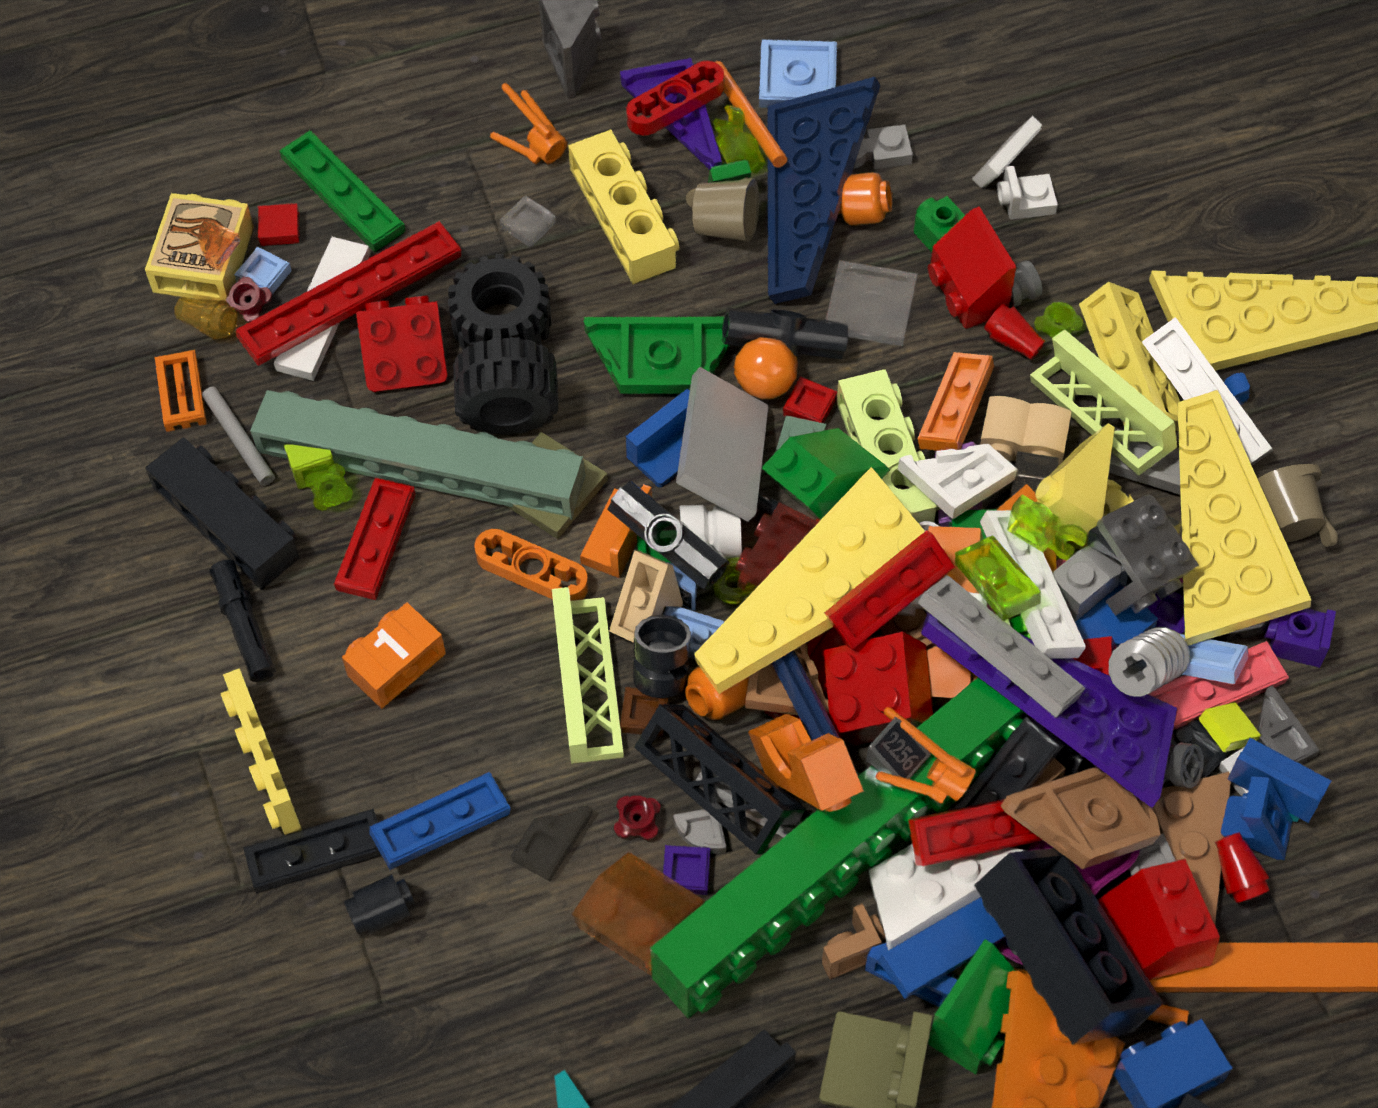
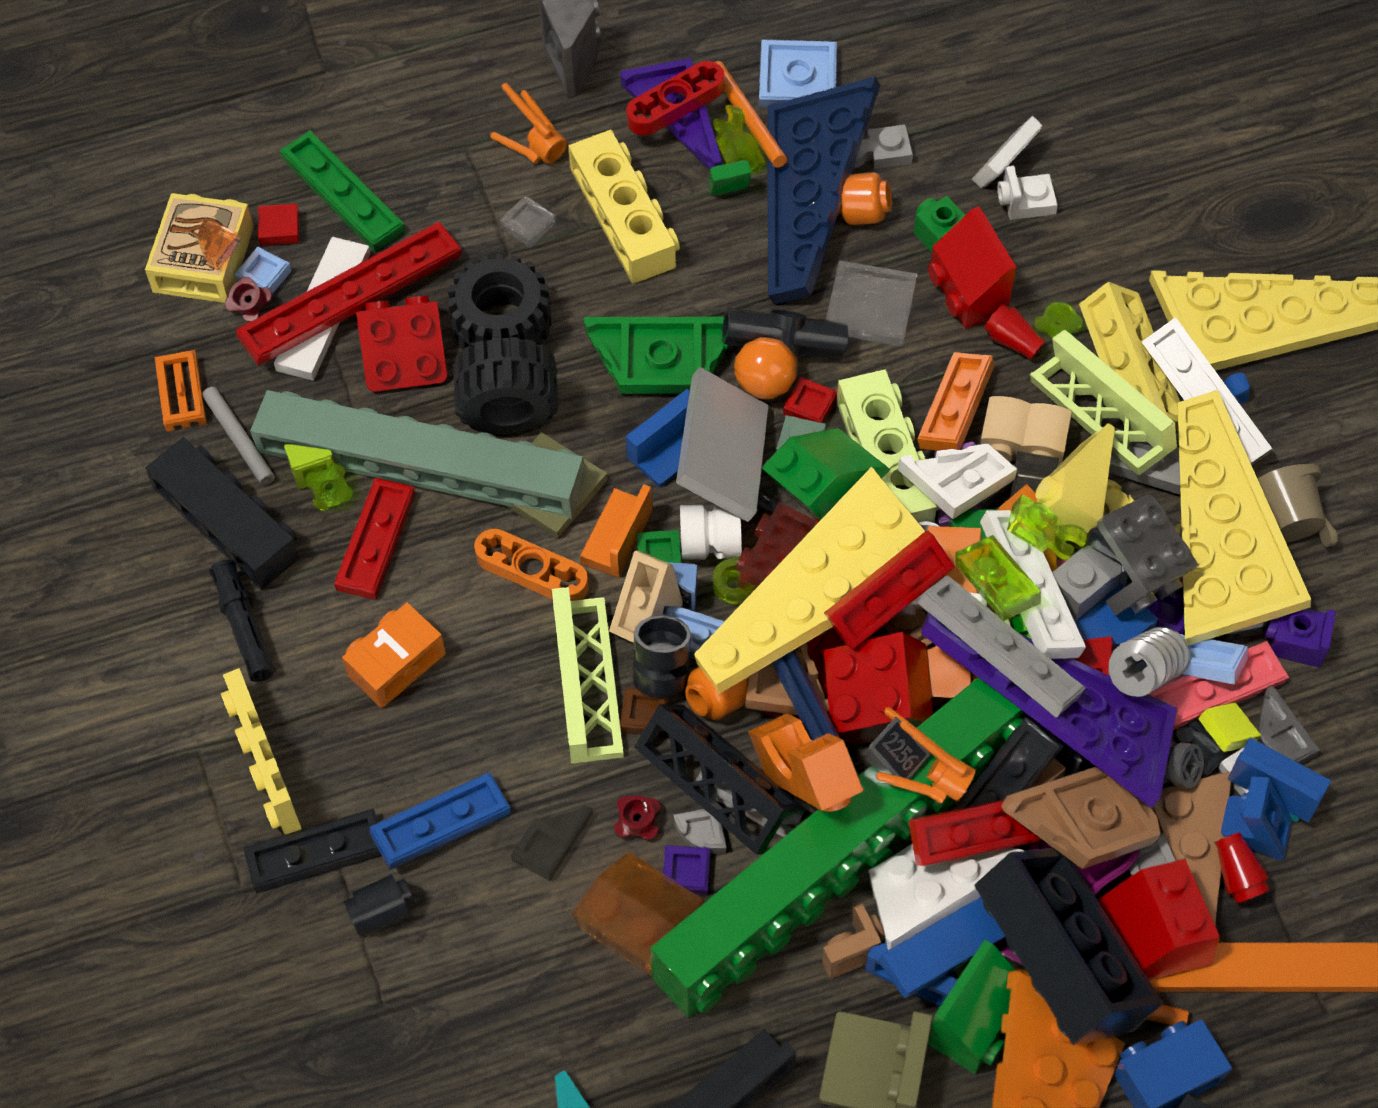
clear yellow cone [174,297,237,339] -> none
black piece [607,481,730,591] -> none
dark tan hat [686,178,759,242] -> none
dark grey wheel [1009,260,1043,309] -> none

